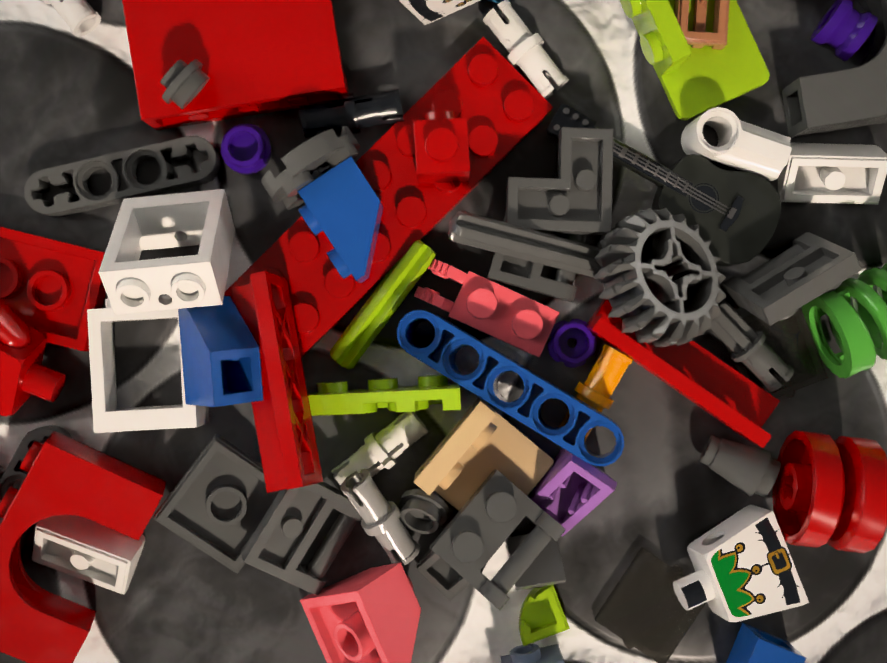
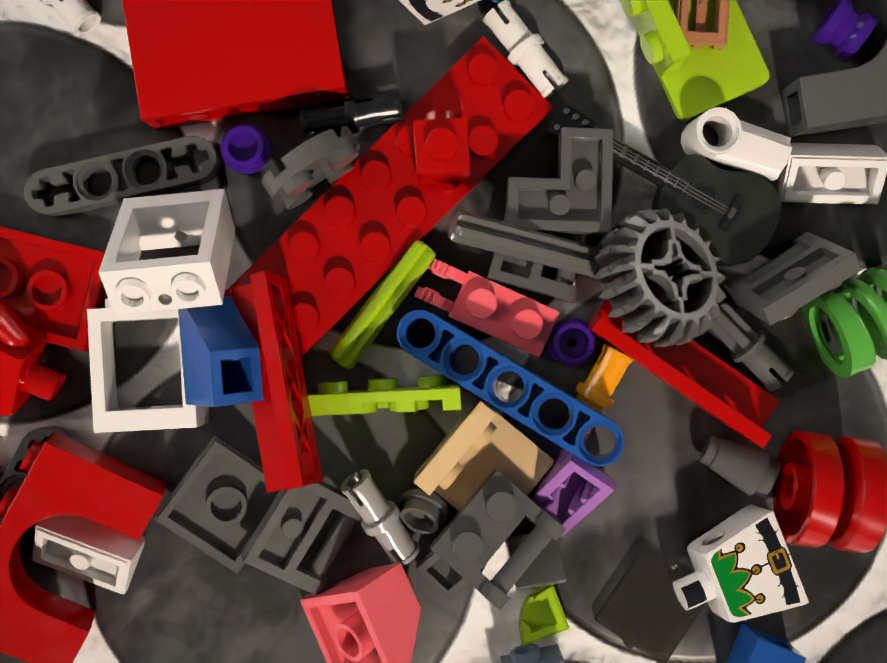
dark grey plate [160,59,210,109] -> none
blue slope [298,157,383,283] -> none
white pin [331,412,429,486] -> none

